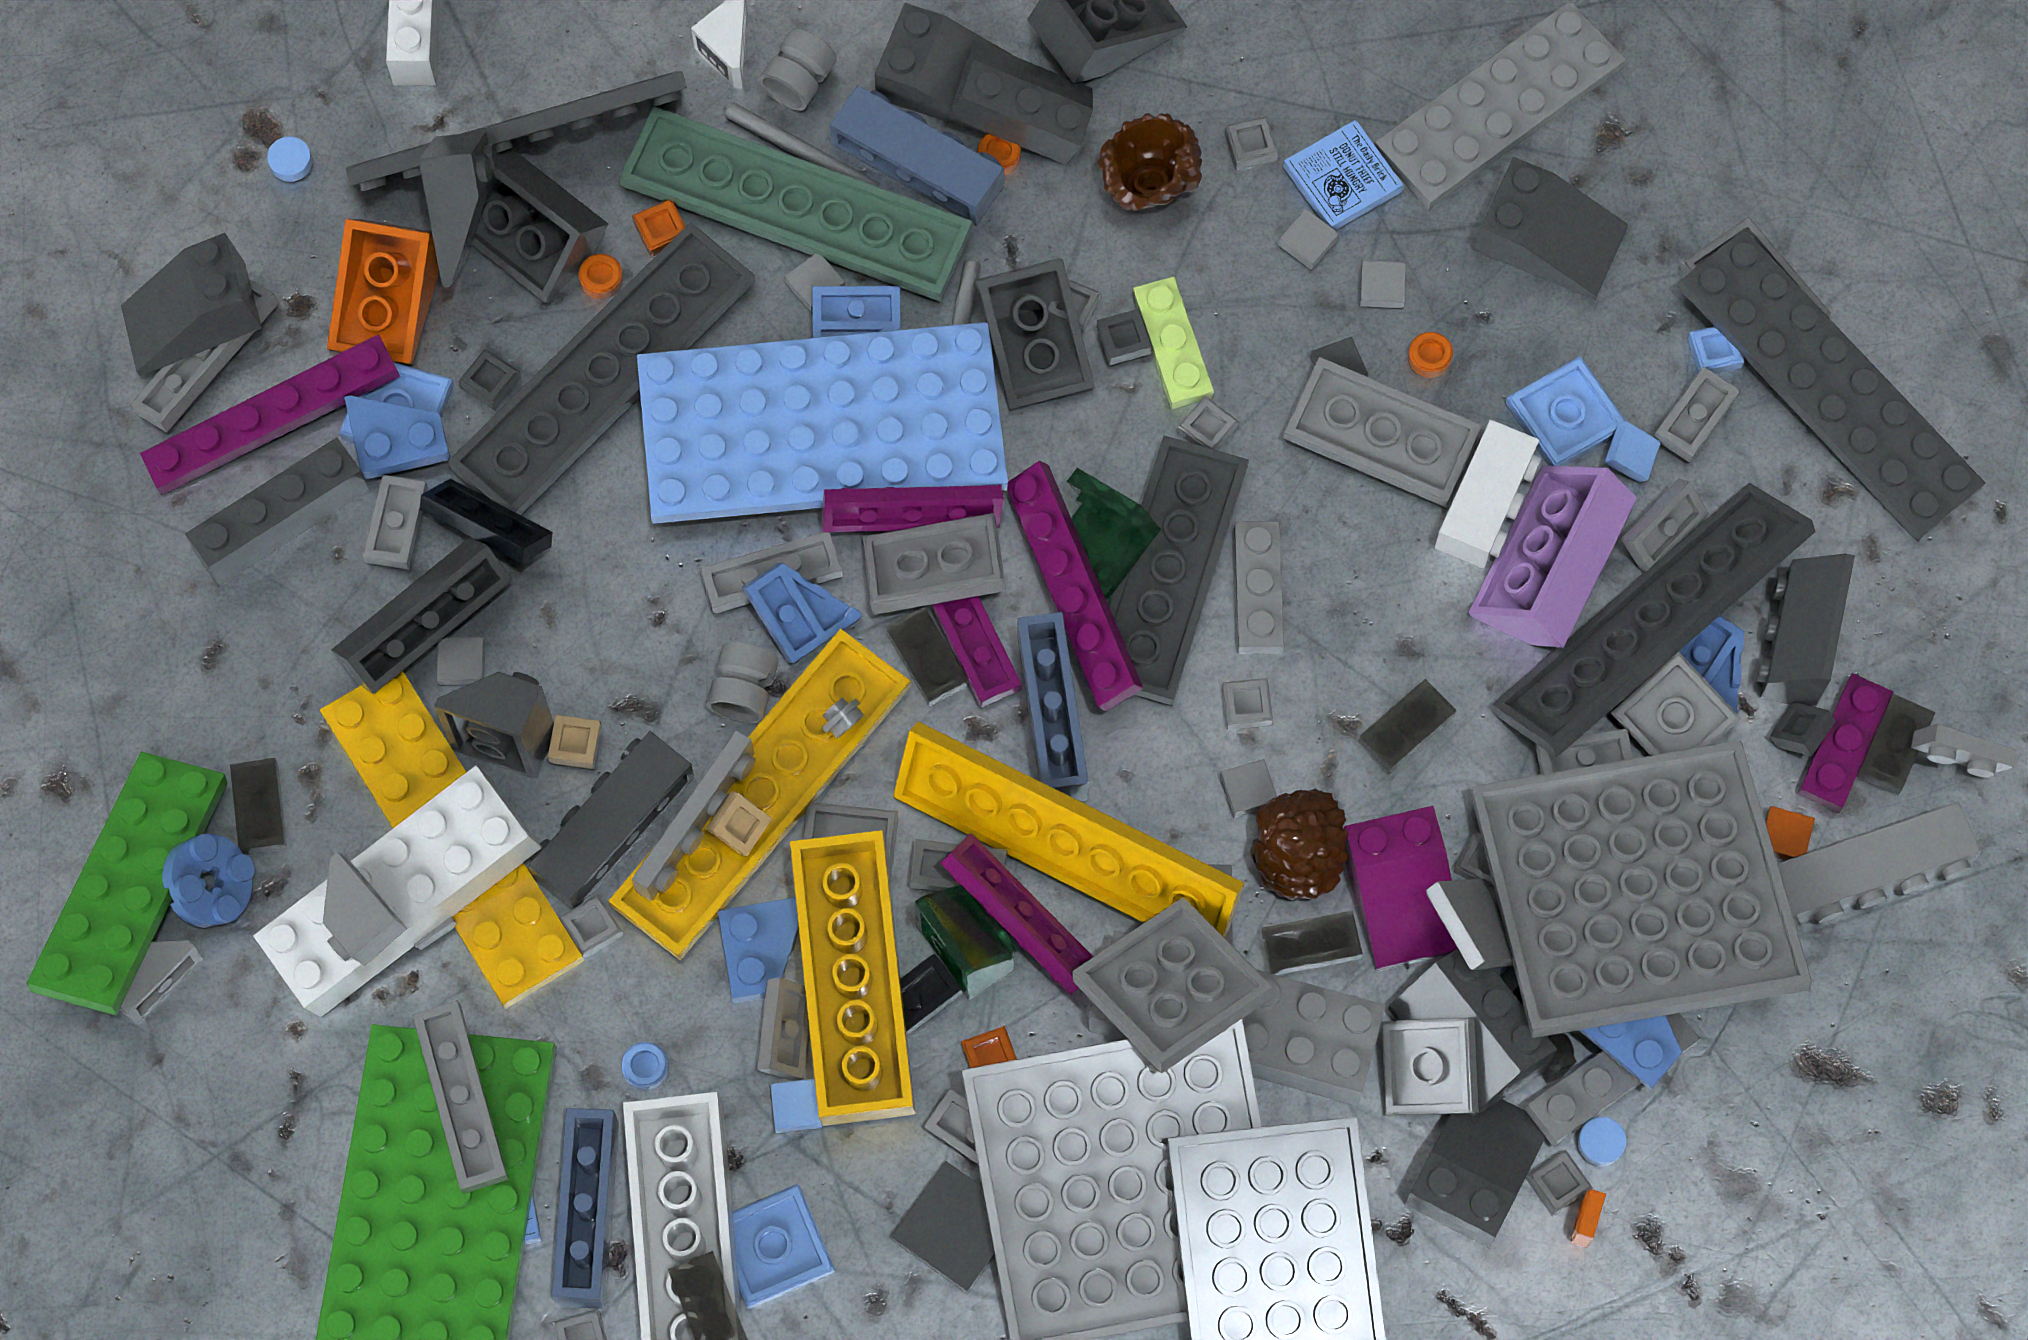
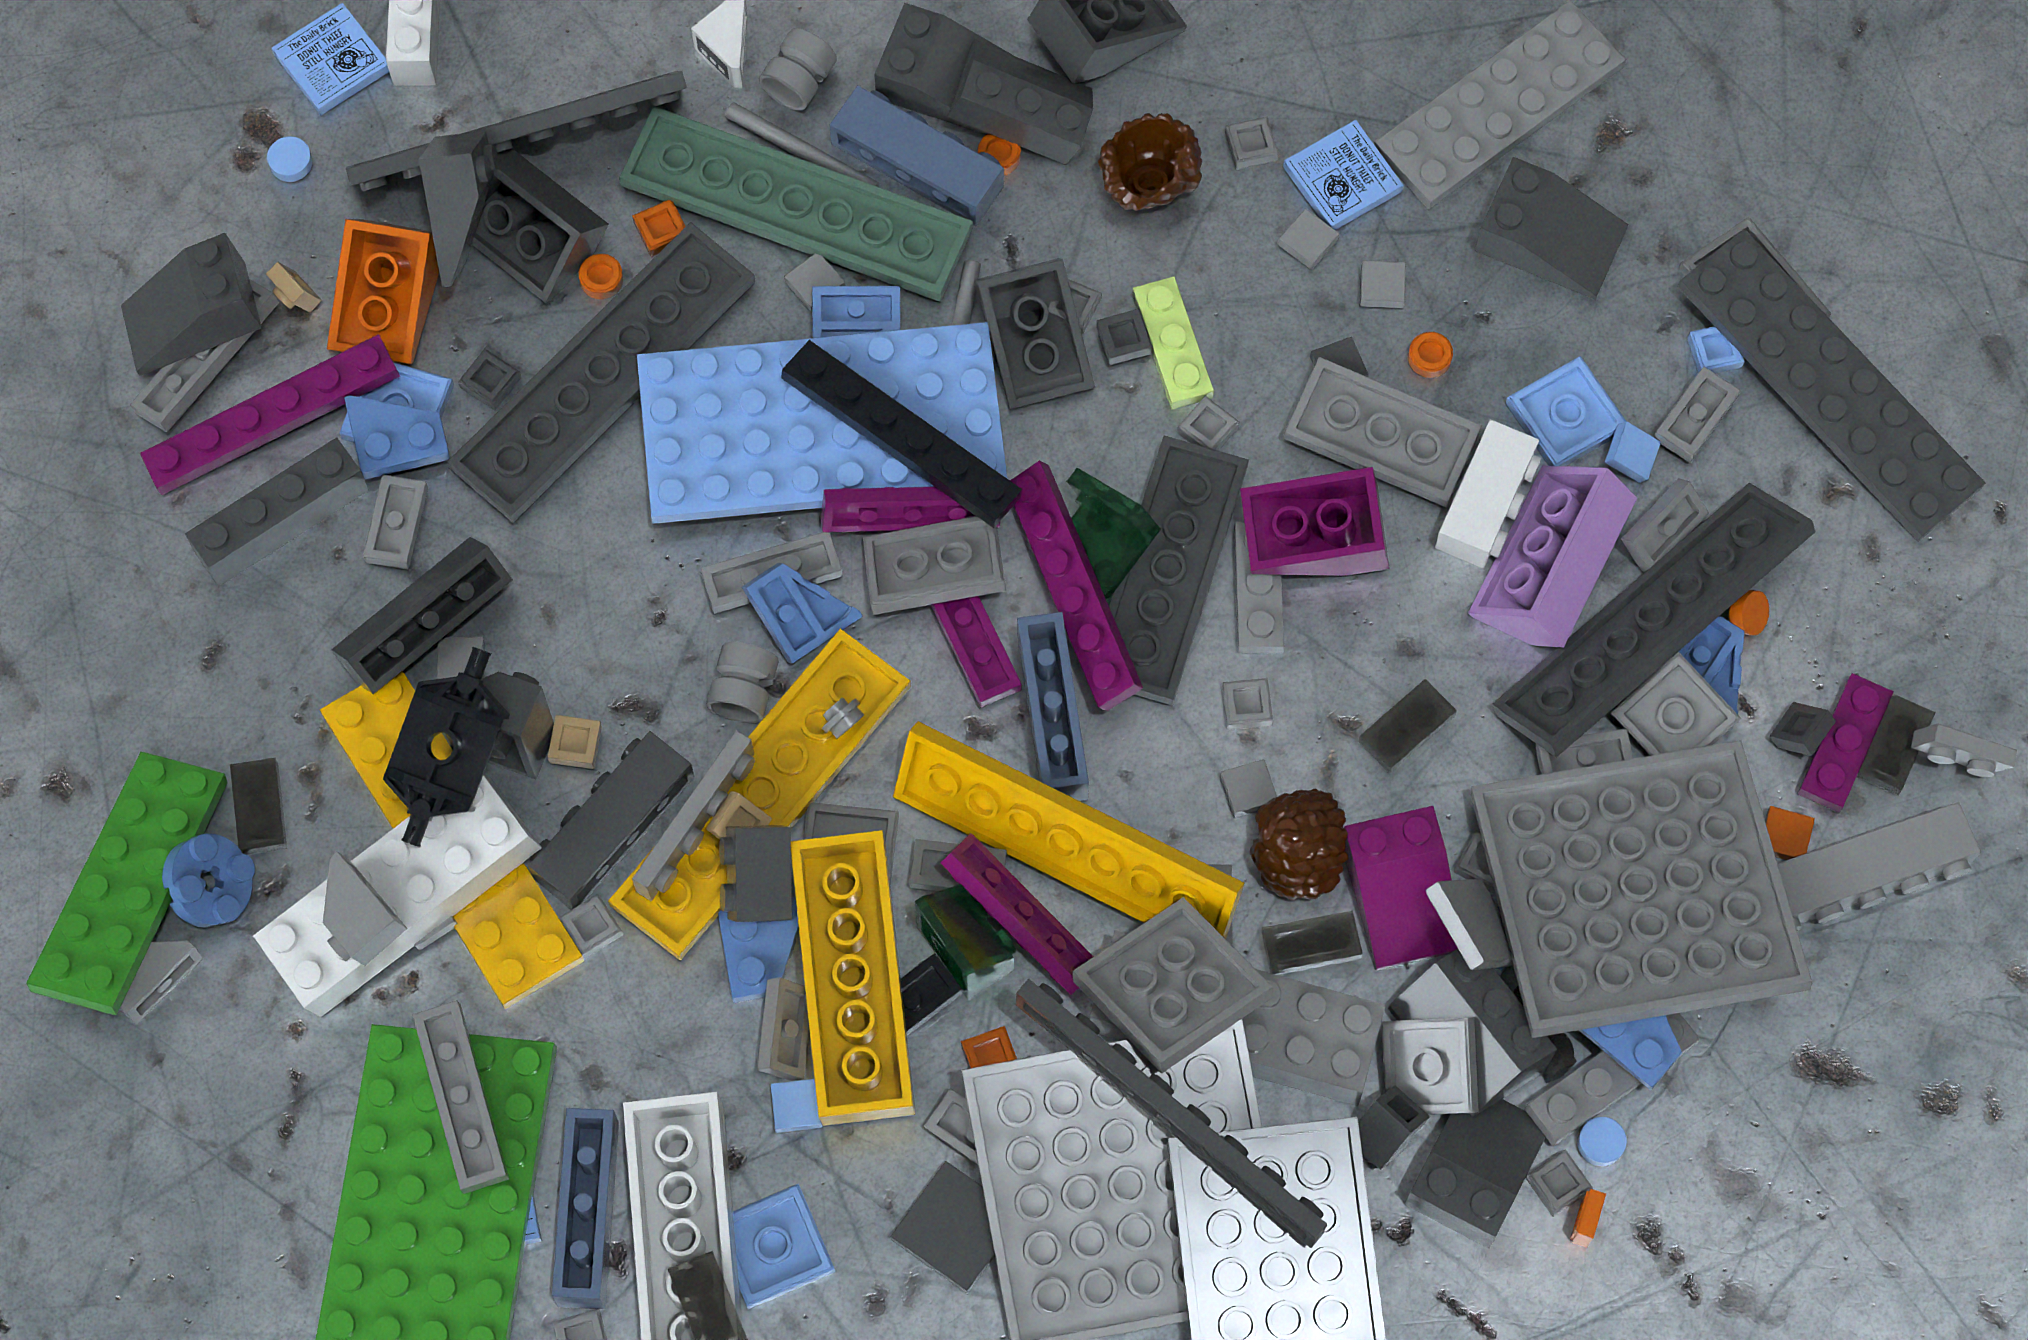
black plate [420,478,553,564] -> none
light blue tile [622,1042,669,1091] -> none
clear smoke plate [886,607,969,707] -> none
dark grey slope [1756,553,1855,707] -> none
none -> tan plate [266,262,322,313]
none -> light blue tile [272,3,389,116]
none -> black plate [383,647,510,847]
none -> dark grey brick [719,825,792,922]
none -> black plate [781,340,1022,528]
none -> dark grey plate [1015,979,1327,1248]
none -> magenta slope [1240,467,1390,576]
none -> dark grey brick [1358,1085,1430,1170]
none -> orange tile [1729,590,1769,635]

